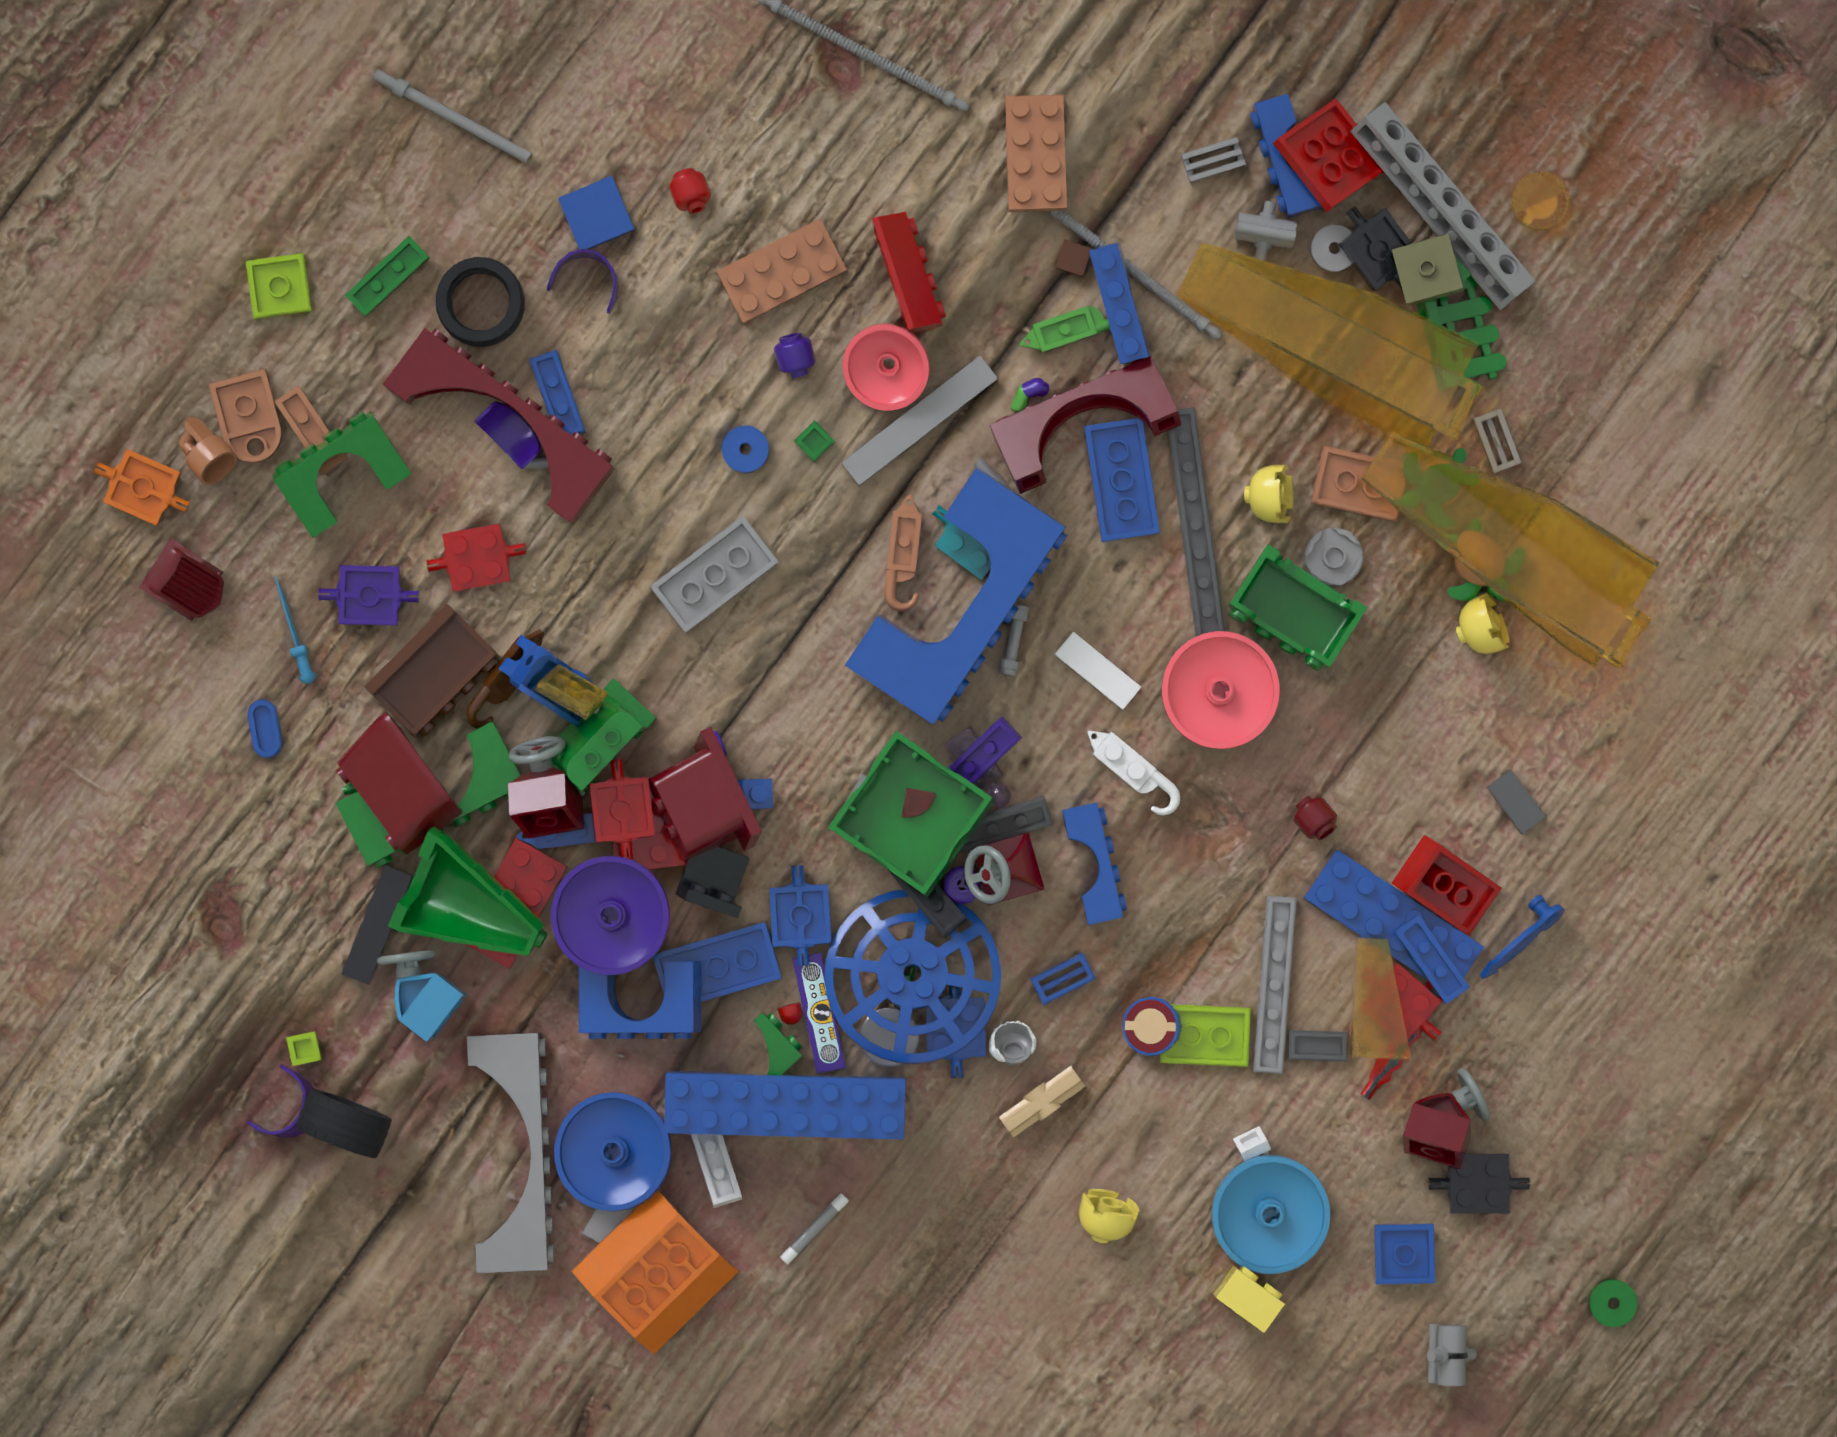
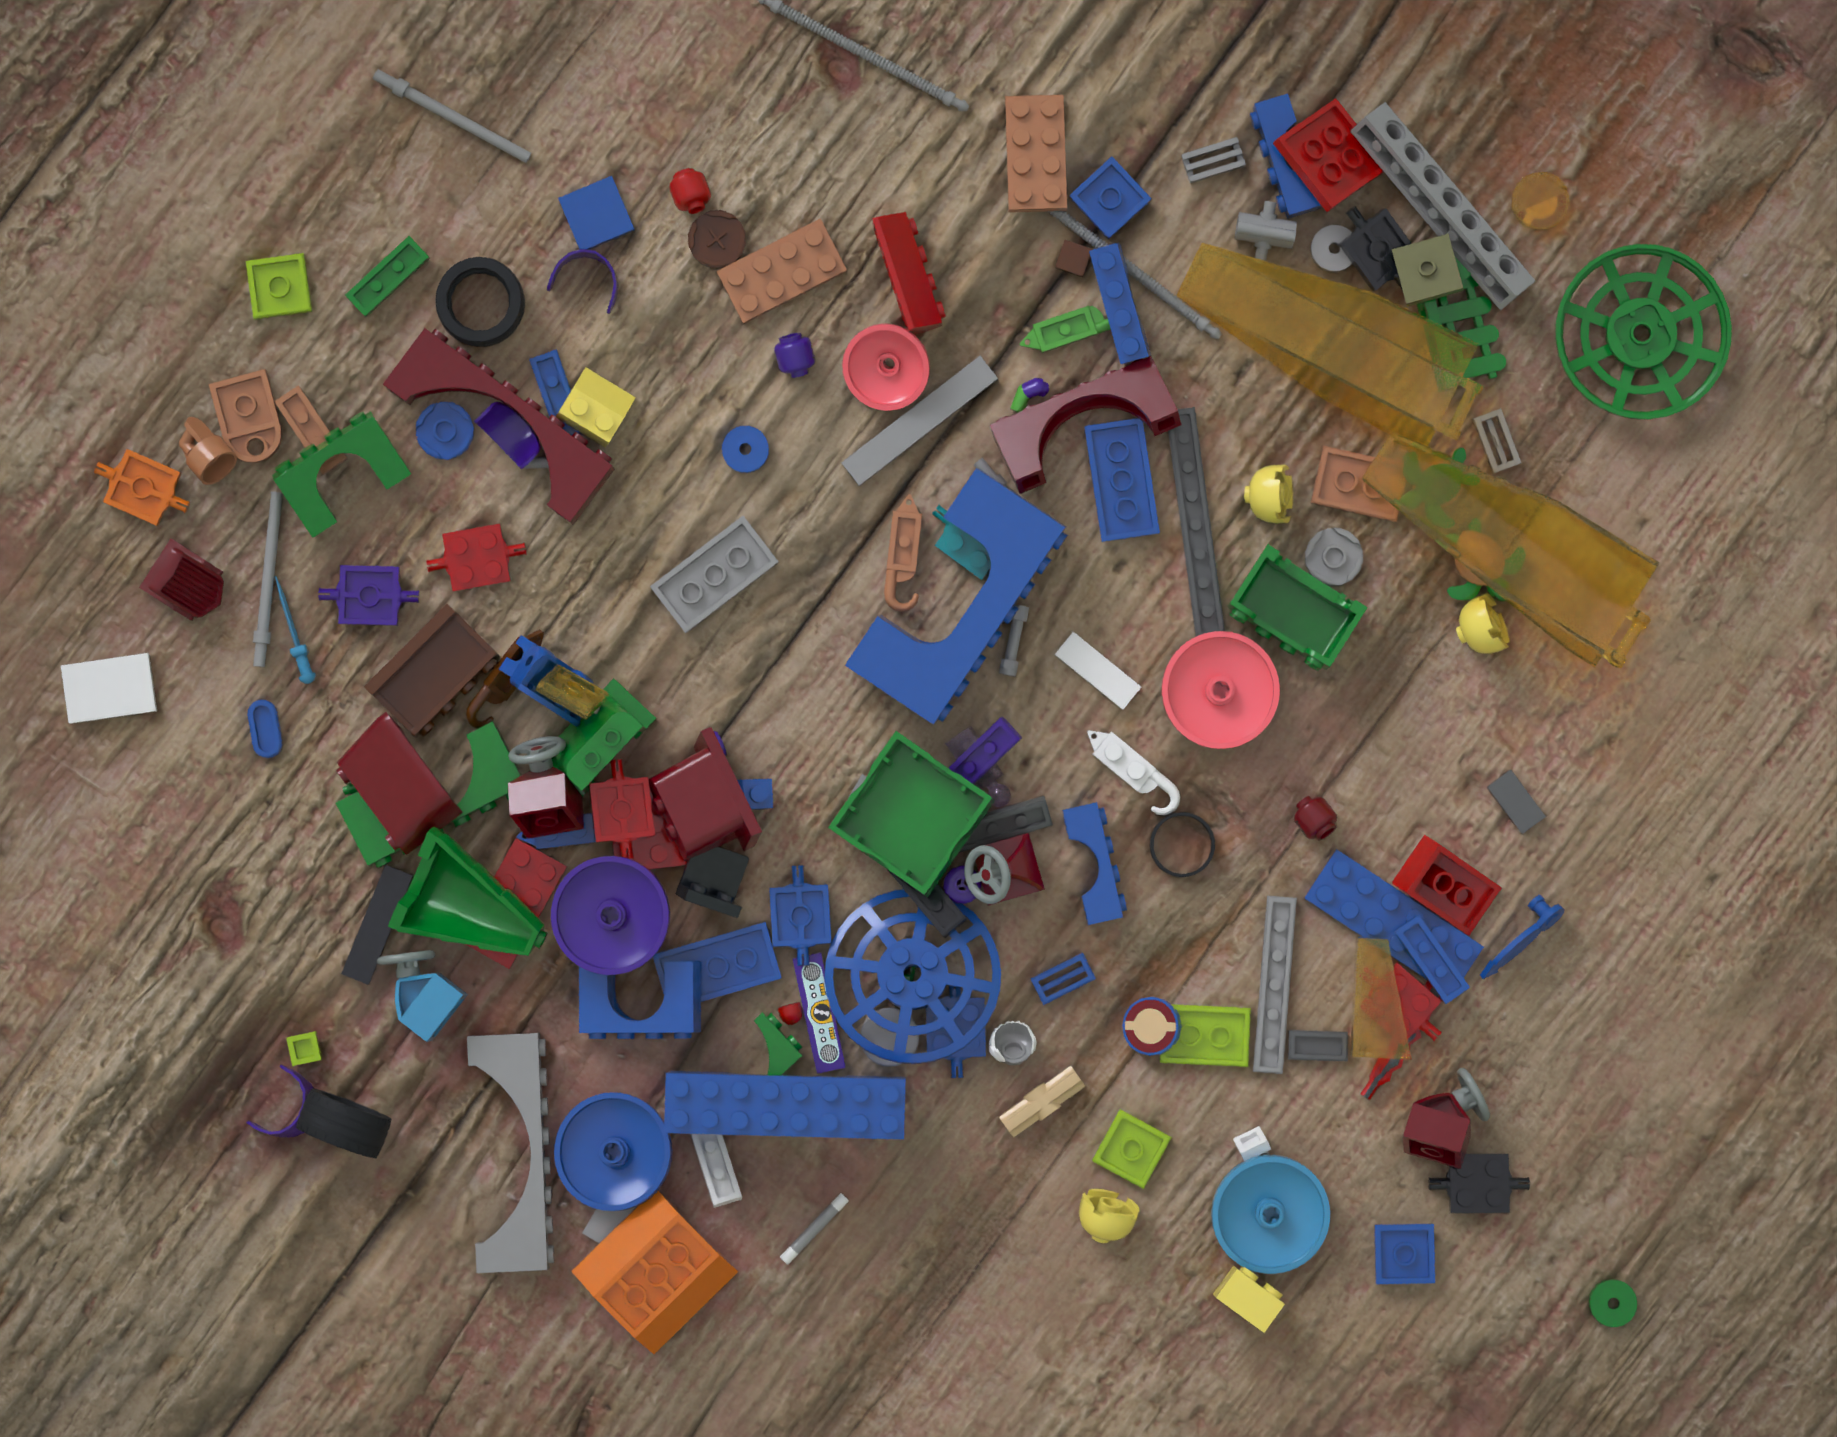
green tile [794,420,835,462] -> none
clear red tile [901,788,936,818] -> none
light grey pin [1427,1323,1476,1386] -> none
none -> white tile [61,653,157,724]
none -> light grey bar [253,492,283,667]
none -> blue tile [416,402,474,460]
none -> light yellow slope [556,367,636,448]
none -> reddish brown tile [688,210,746,269]
none -> blue plate [1069,156,1152,240]
none -> lime tile [1092,1109,1172,1189]
none -> black tyre [1150,812,1215,877]
none -> green dish [1555,244,1732,420]

